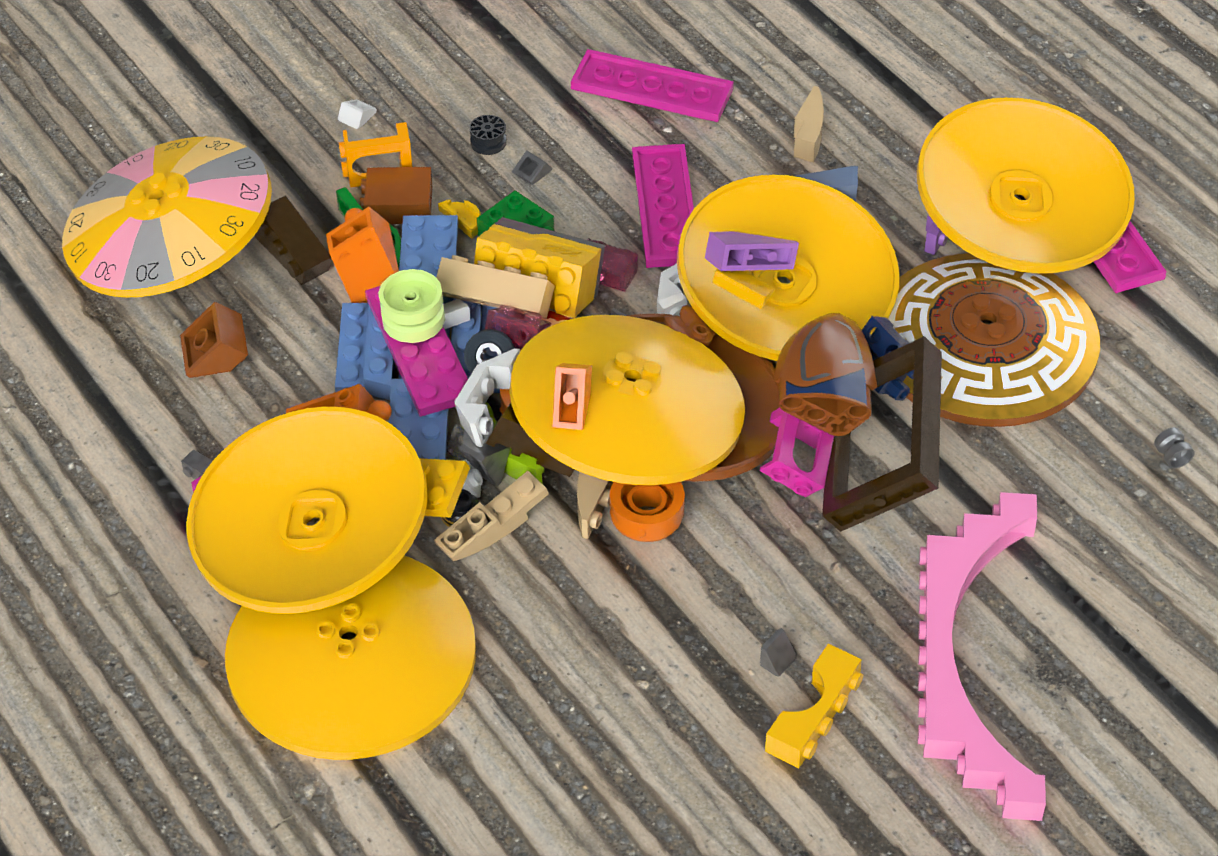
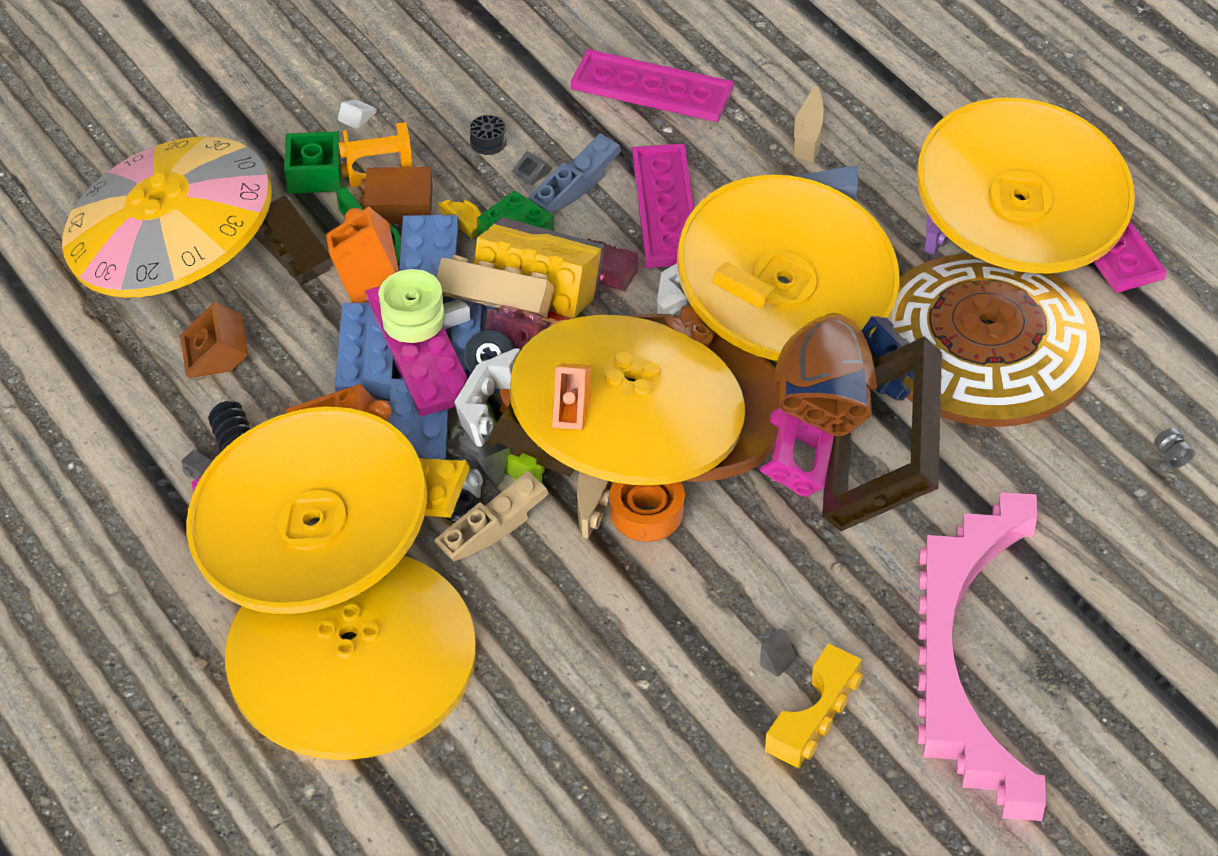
medium lavender slope [705,231,799,271] -> none
none -> black piece [208,401,251,452]
none -> green brick [284,131,342,194]
none -> sand blue slope [528,133,621,213]

